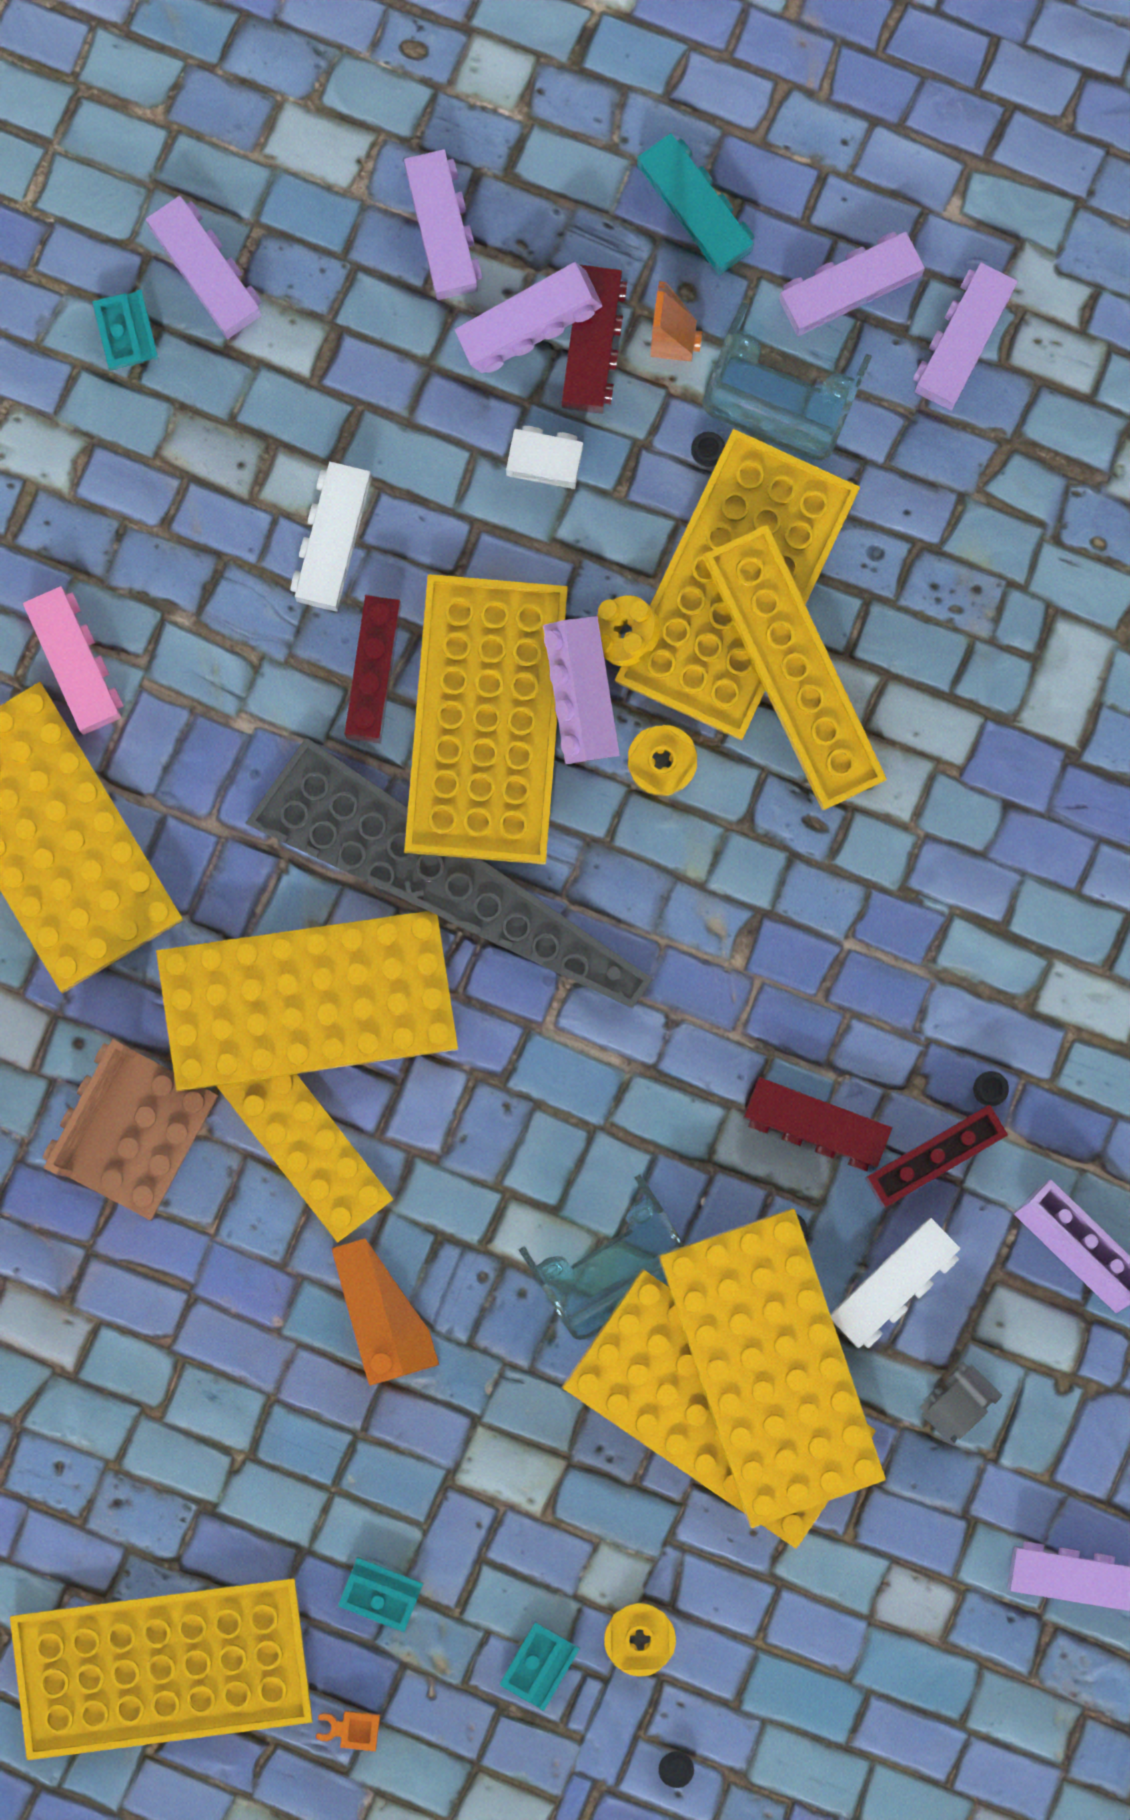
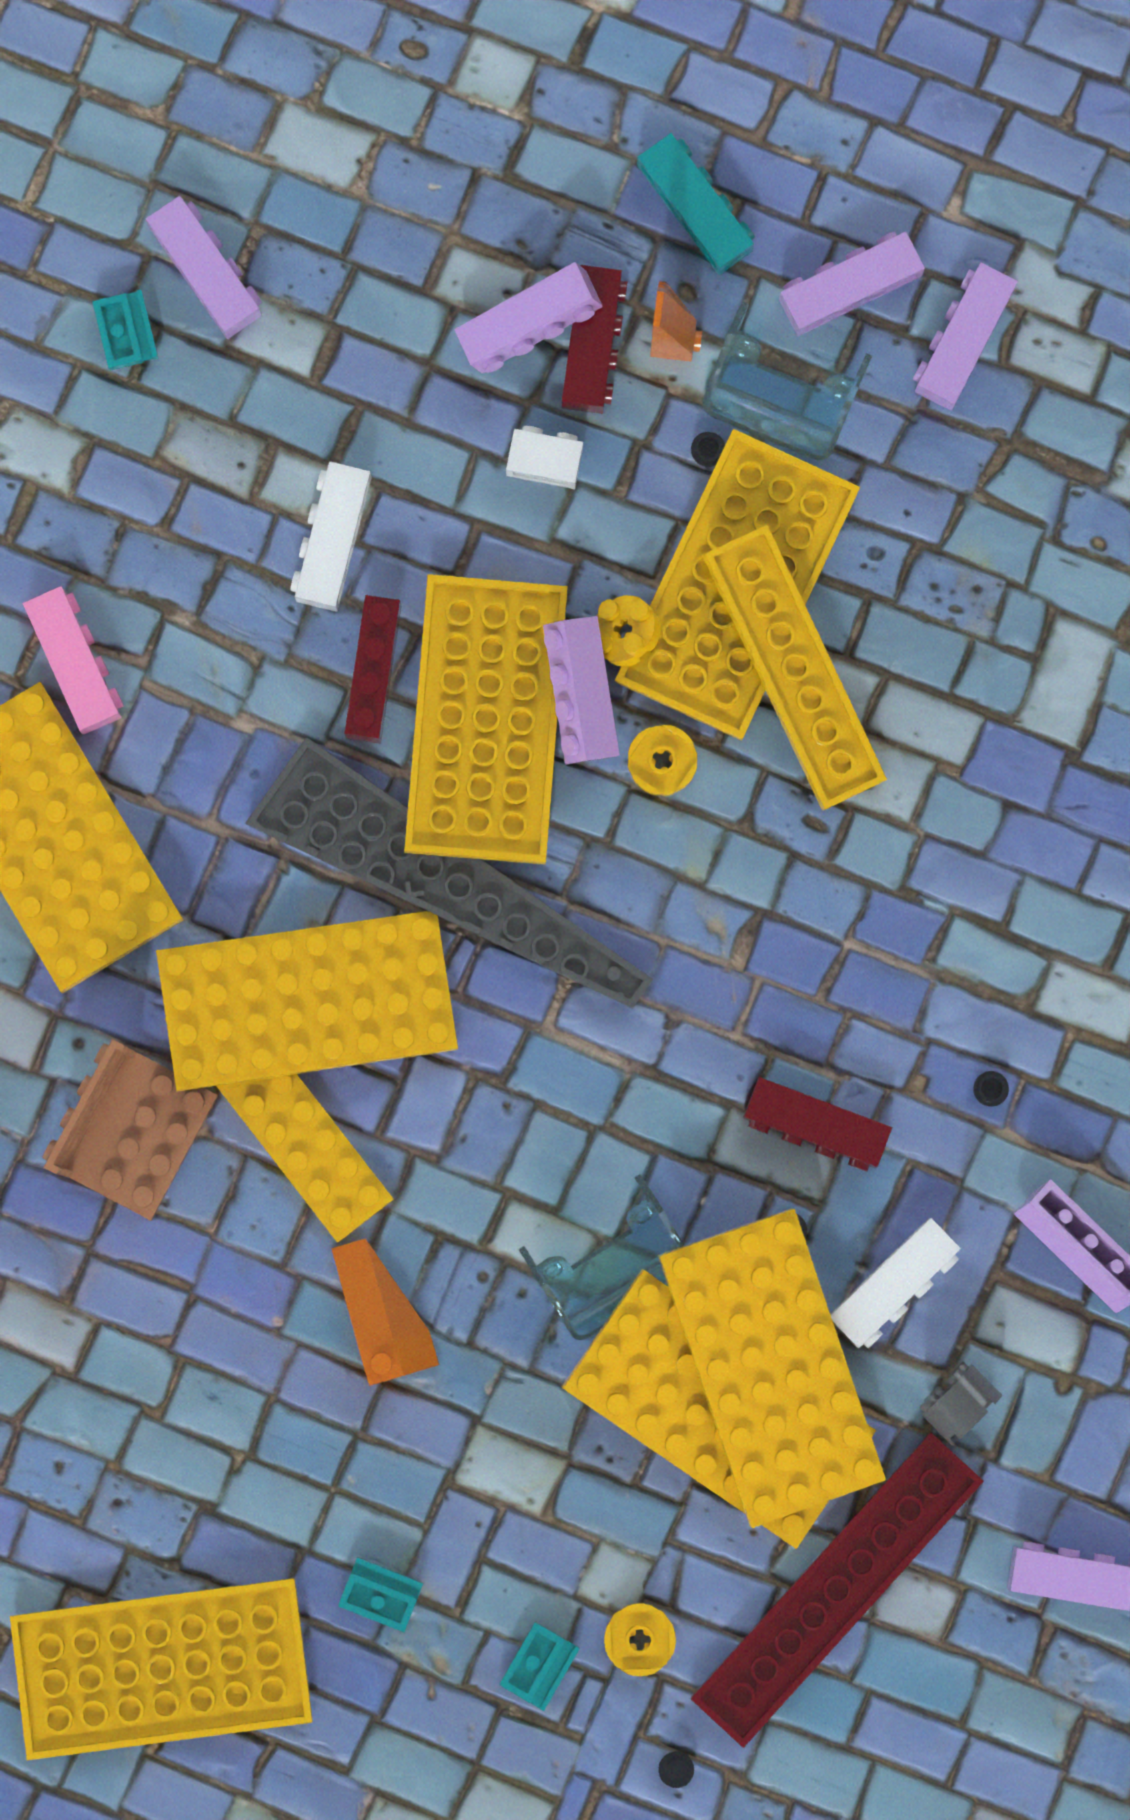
orange plate [316,1710,380,1752] -> none
lavender brick [404,149,482,300] -> none
dark red brick [865,1105,1008,1208] -> none
none -> dark red plate [690,1432,984,1748]

